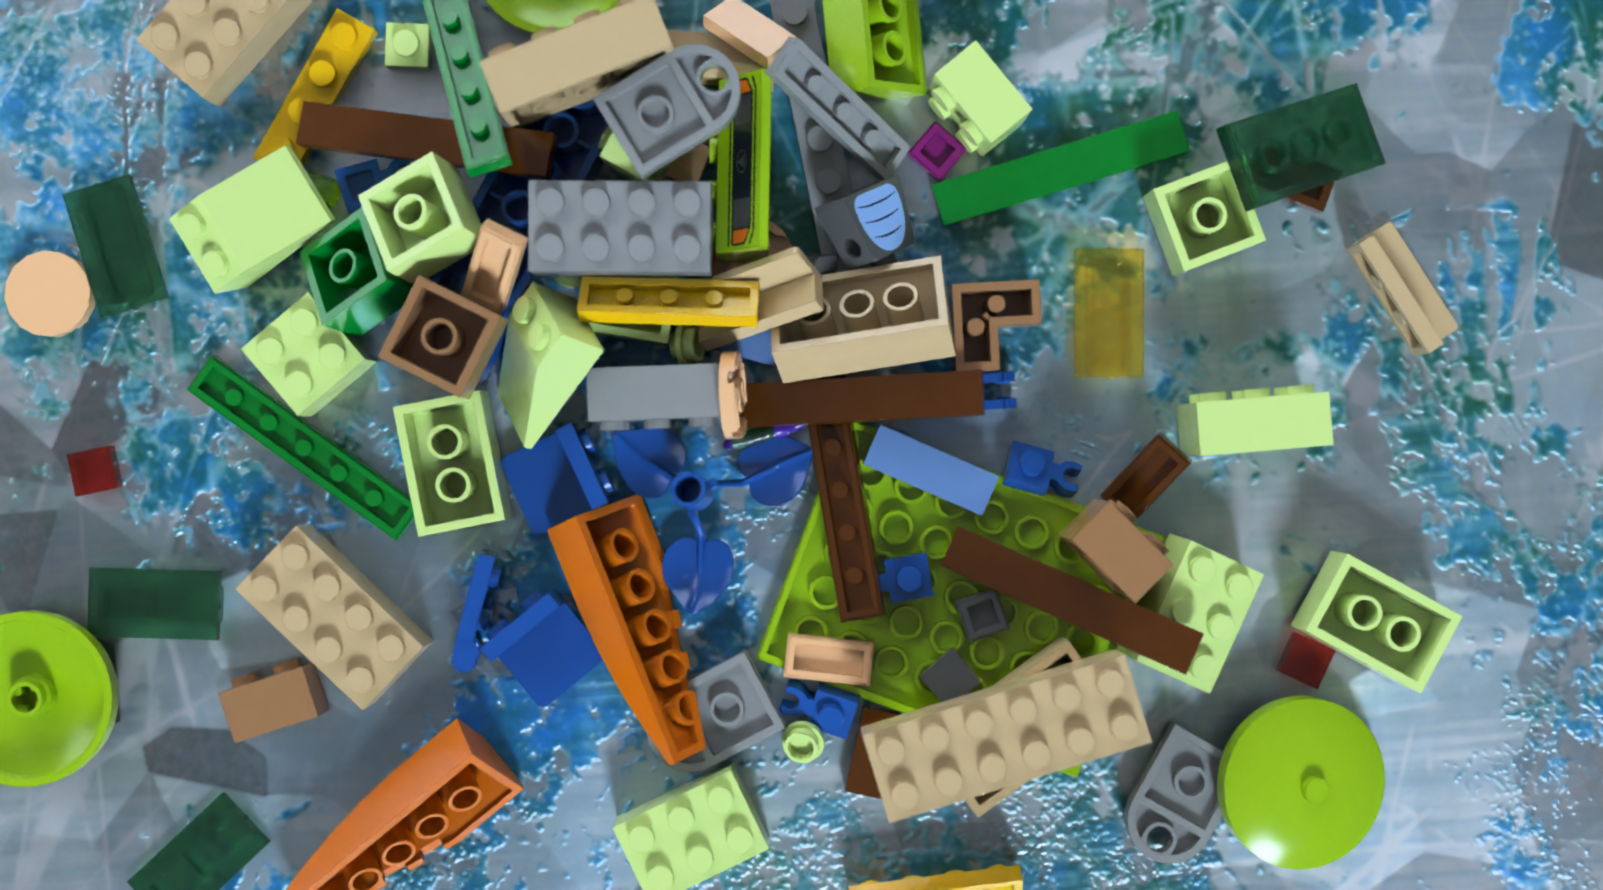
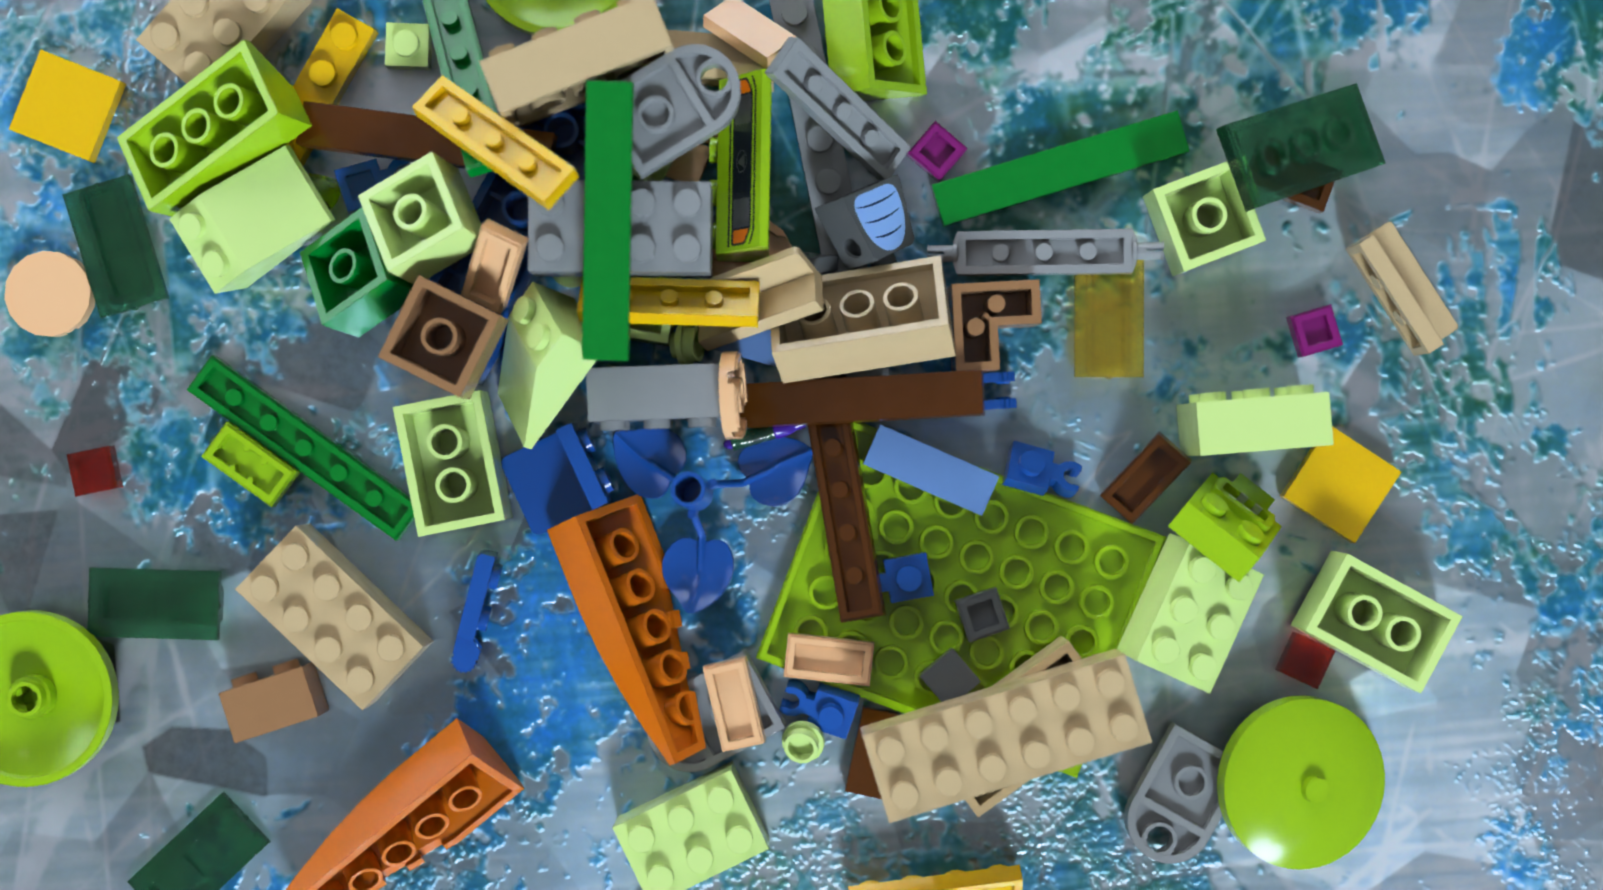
yellowish green brick [241,292,377,417] -> none
blue bracket [480,589,603,707] -> none
yellowish green brick [927,40,1032,158] -> none
reddish brown tile [941,526,1204,675] -> none
medium nougat brick [1058,499,1173,603] -> none
none -> yellow tile [9,49,126,163]
none -> lime slope [117,39,312,217]
none -> lime plate [201,421,301,507]
none -> yellow plate [412,75,579,210]
none -> green tile [582,80,634,361]
none -> light nougat tile [702,656,766,752]
none -> light grey plate [927,229,1164,276]
none -> lime piece [1168,472,1282,582]
none -> yellow tile [1280,426,1401,543]
none -> magenta tile [1286,304,1343,358]

